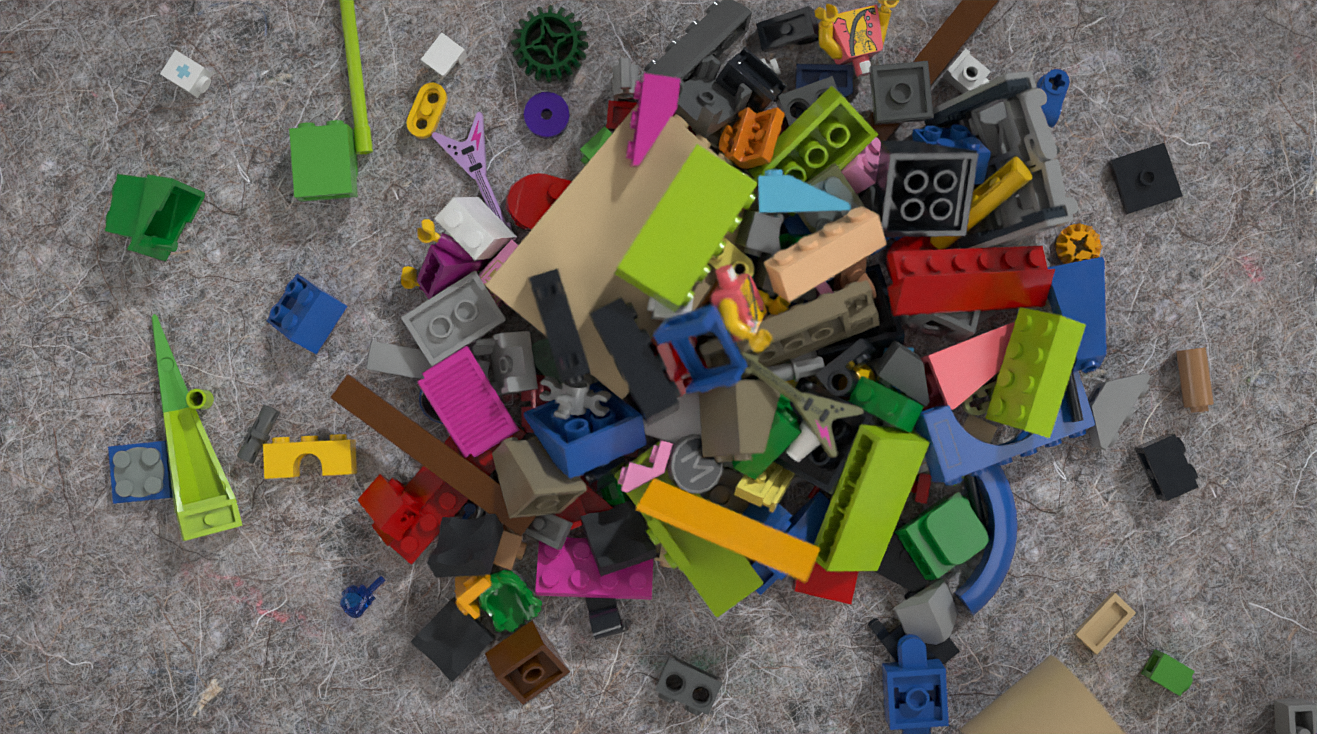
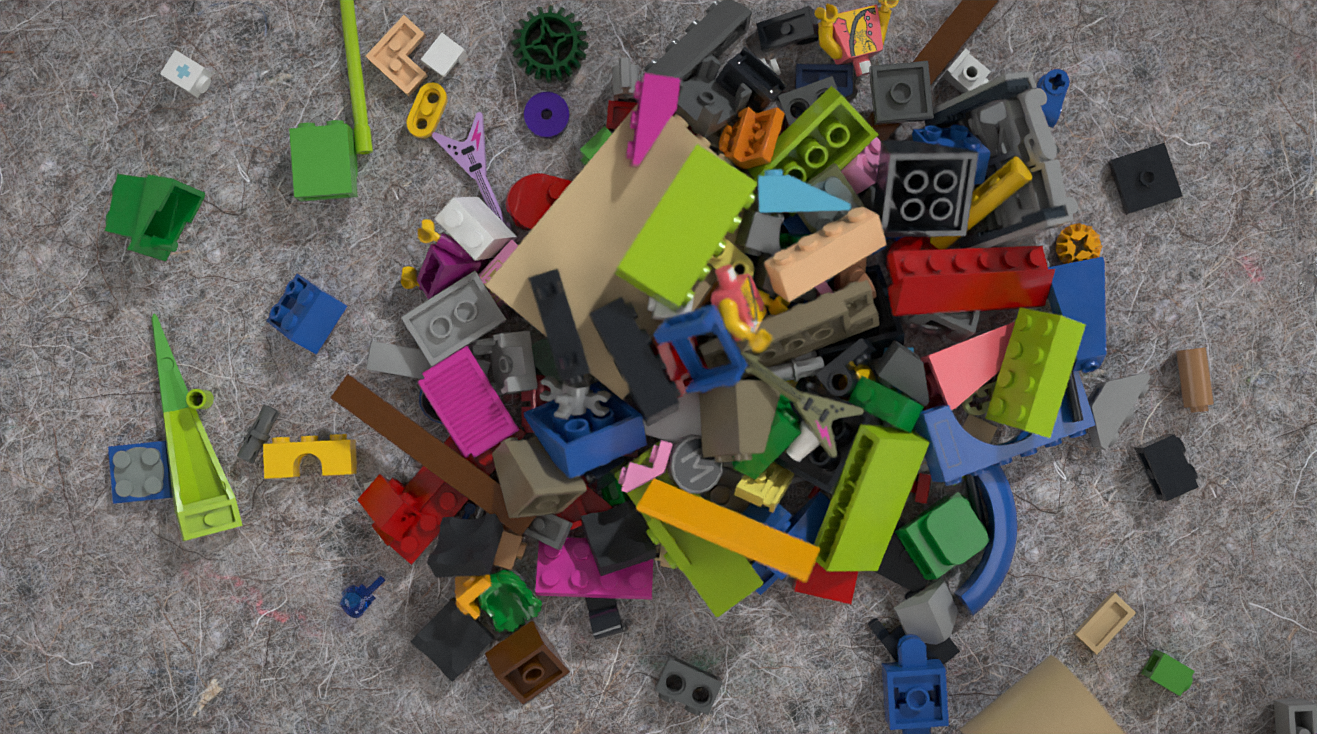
none -> light nougat plate [365,15,428,97]

